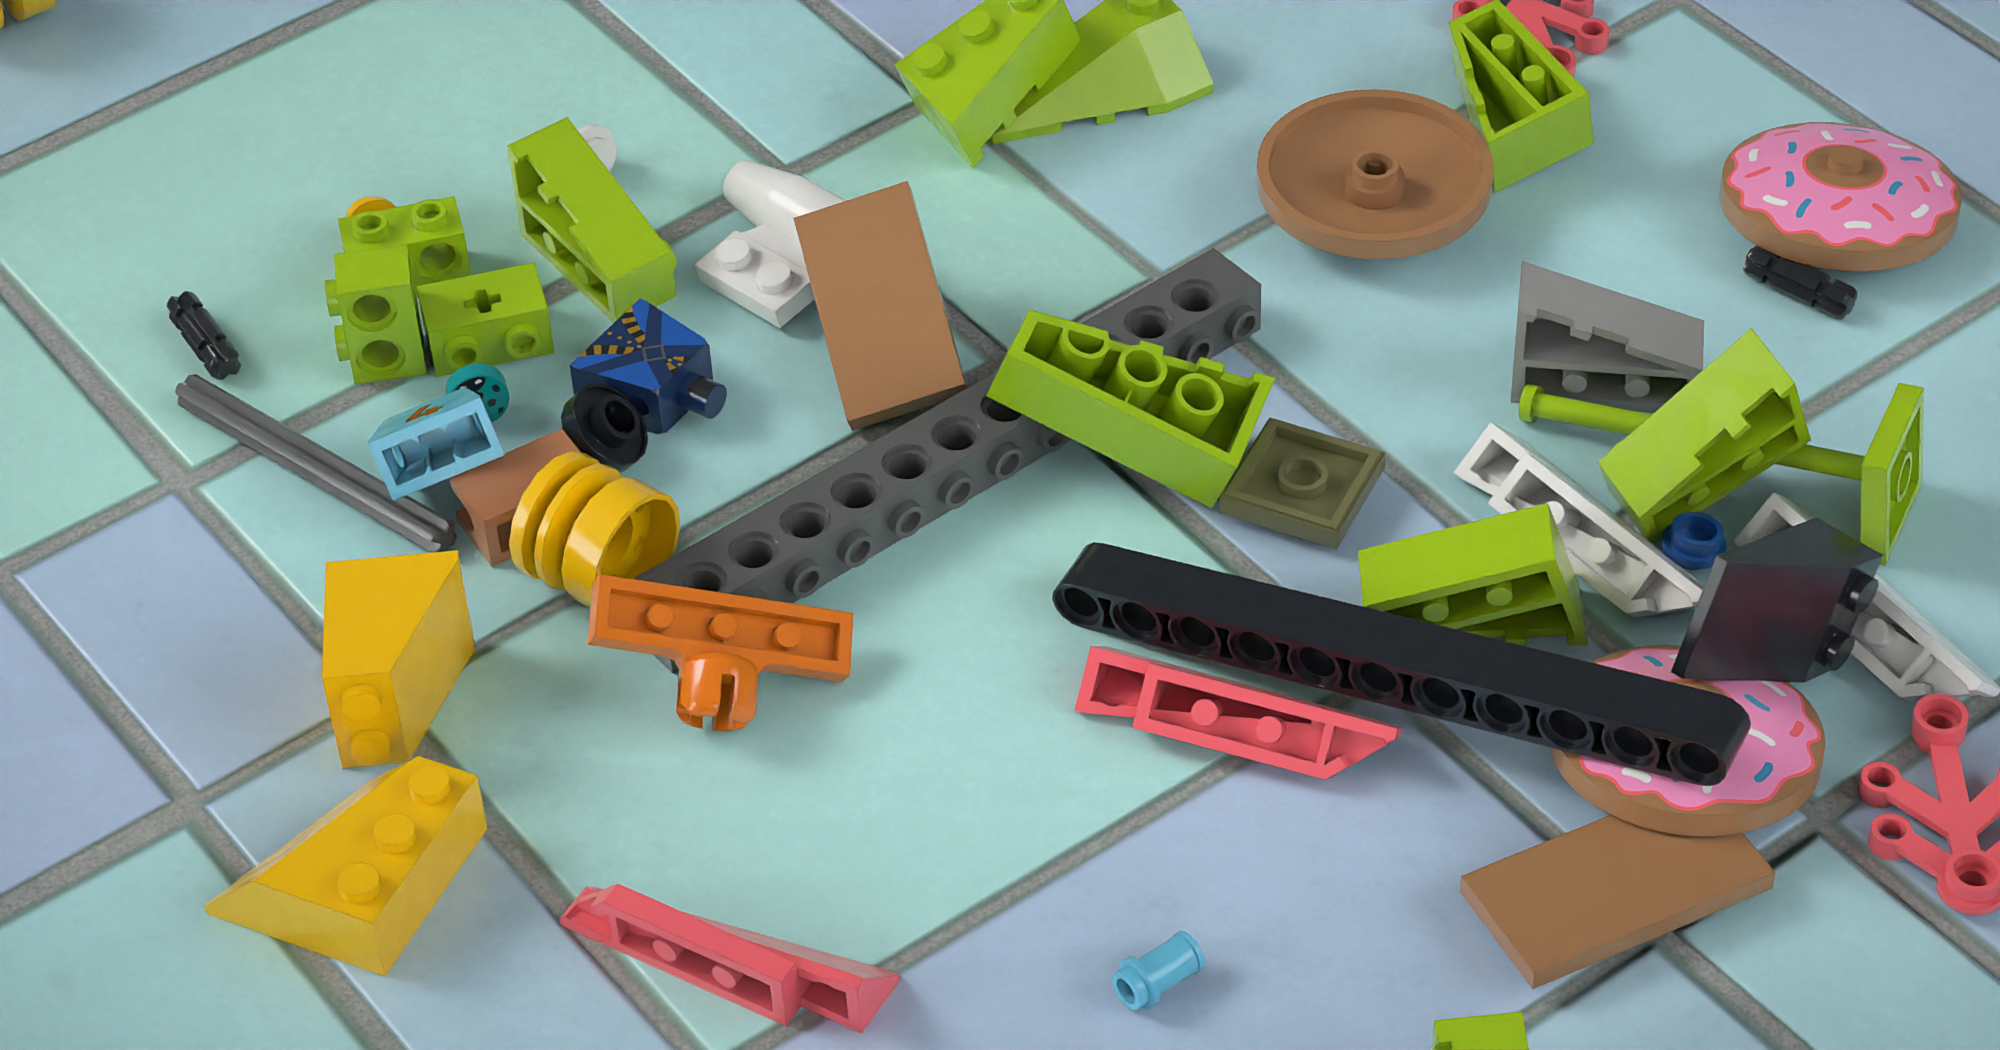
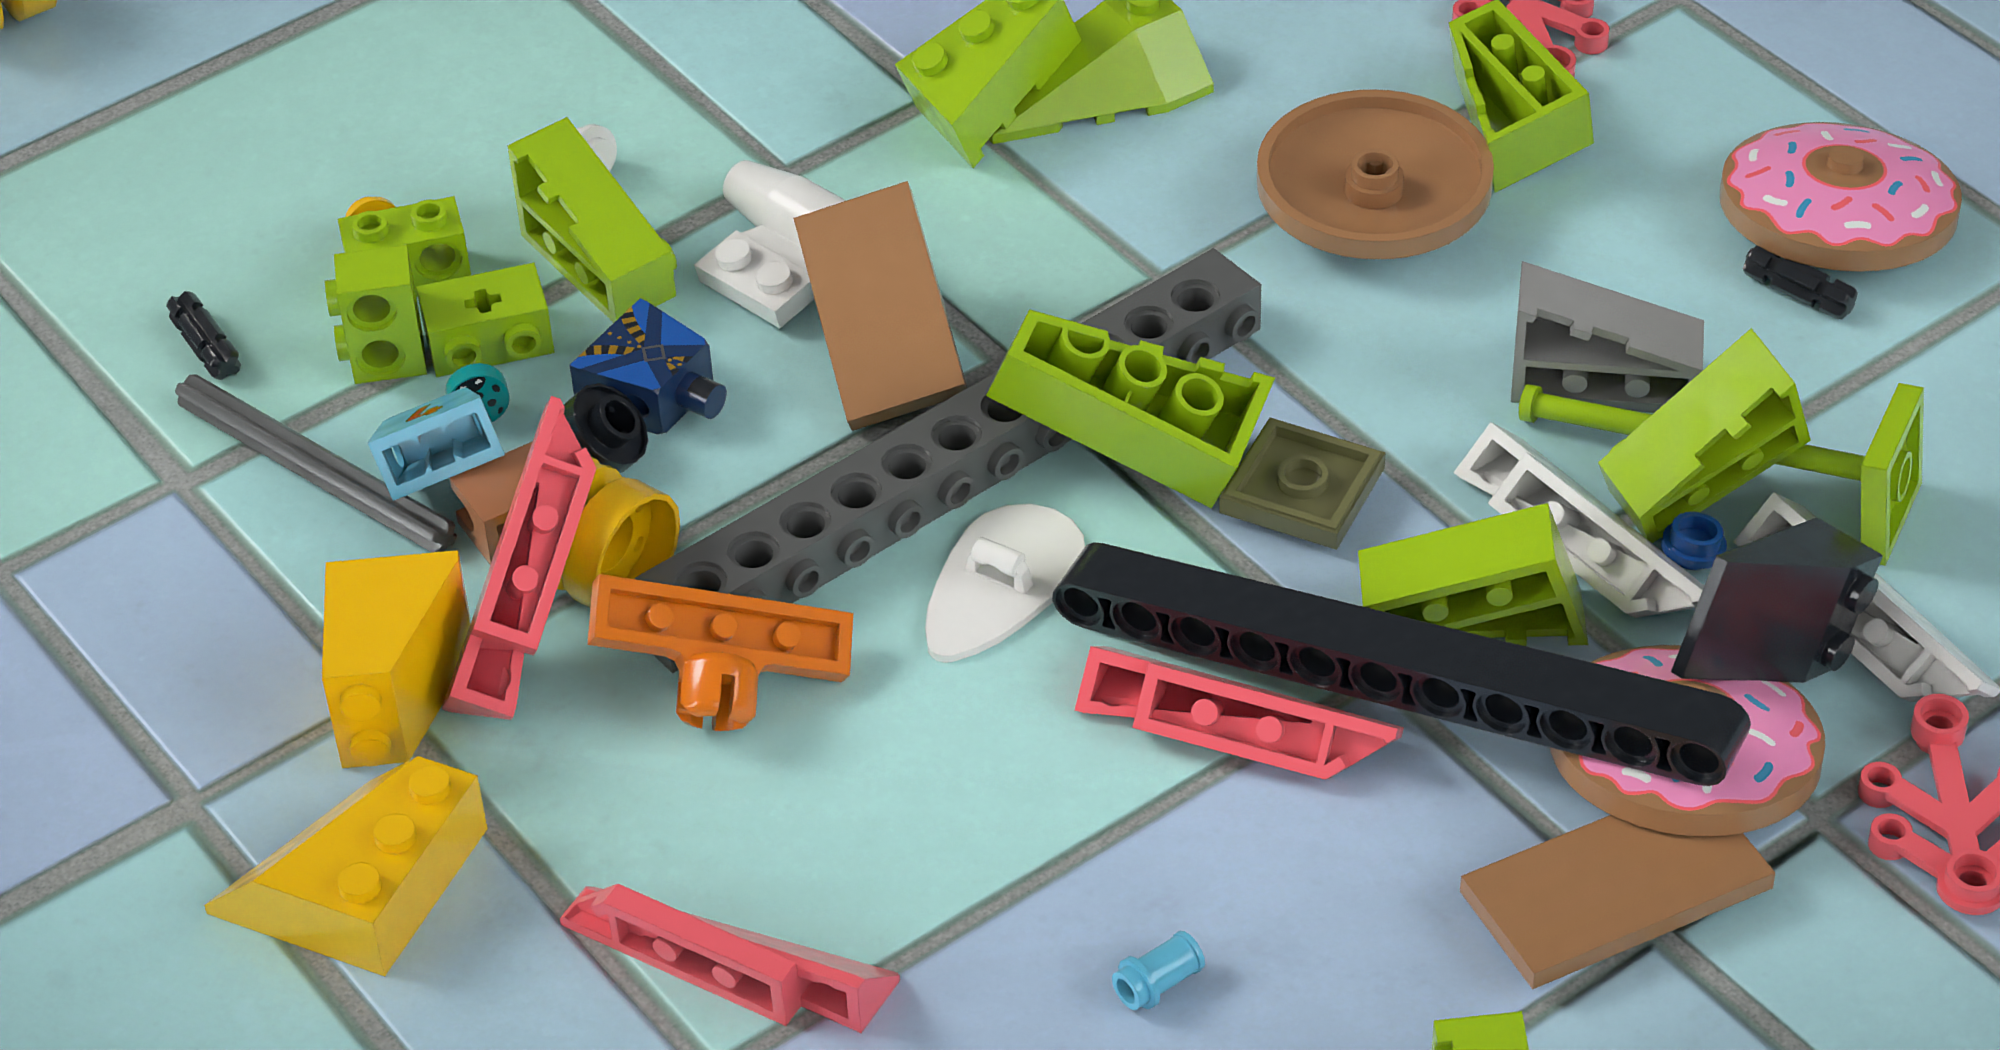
none -> coral wedge [442,396,597,720]
none -> white shield [925,504,1085,663]

